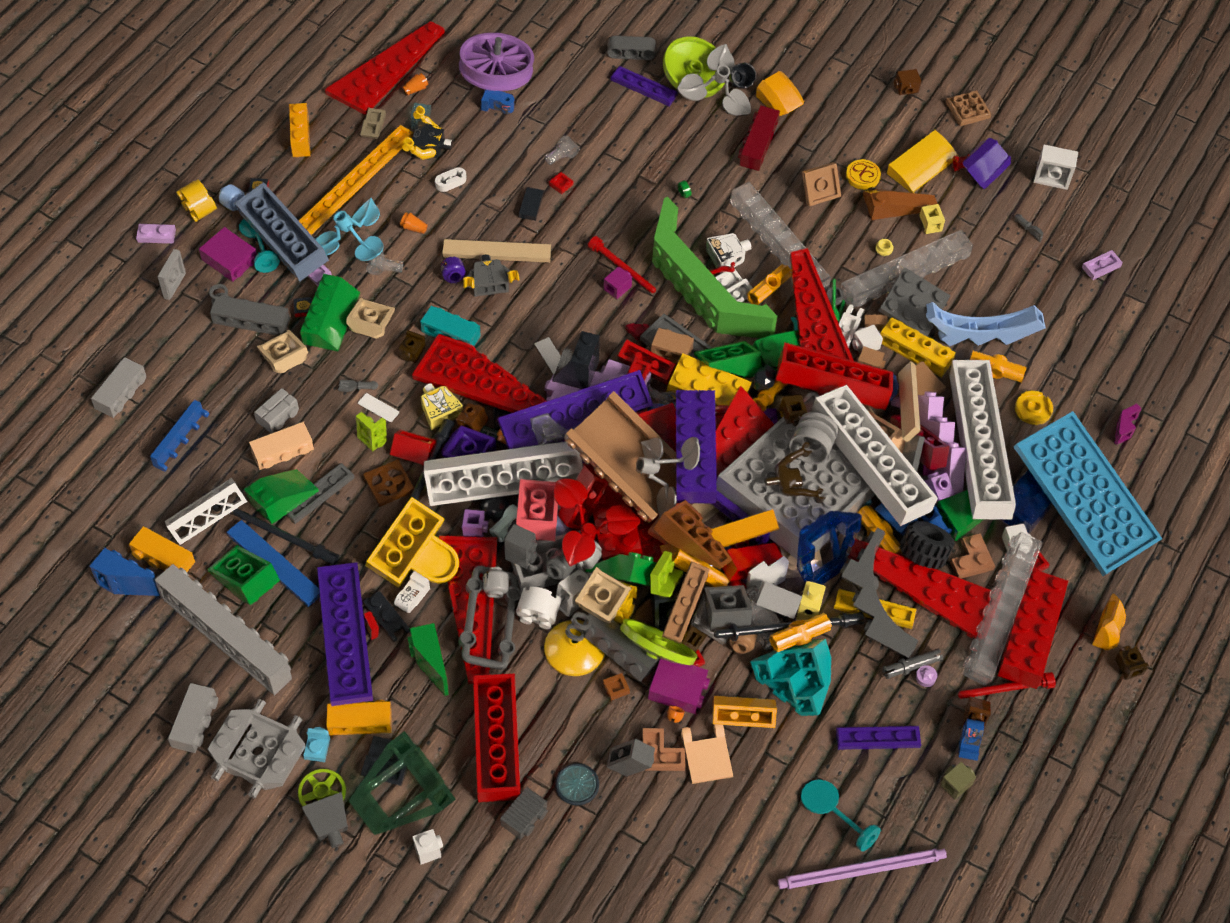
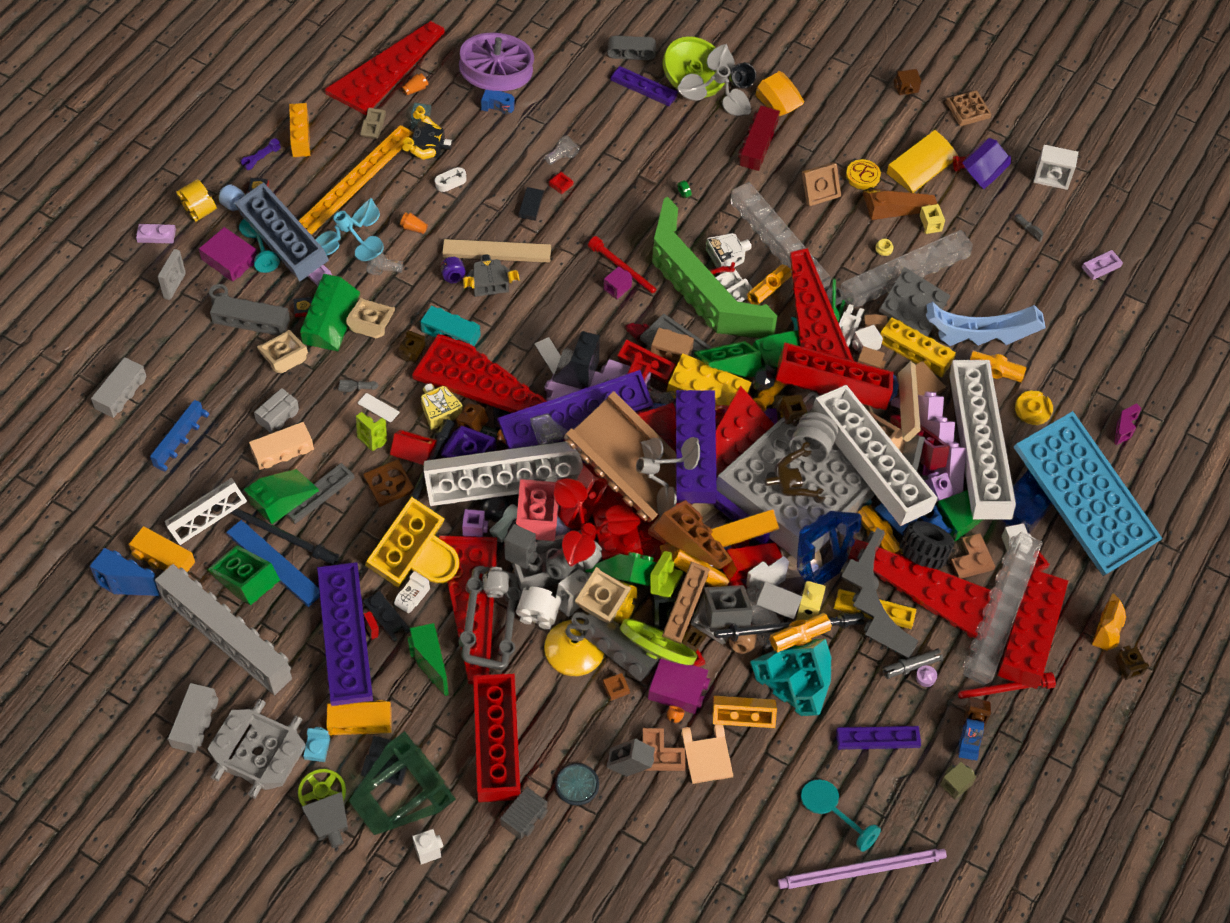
none -> dark purple piece [241,138,281,170]

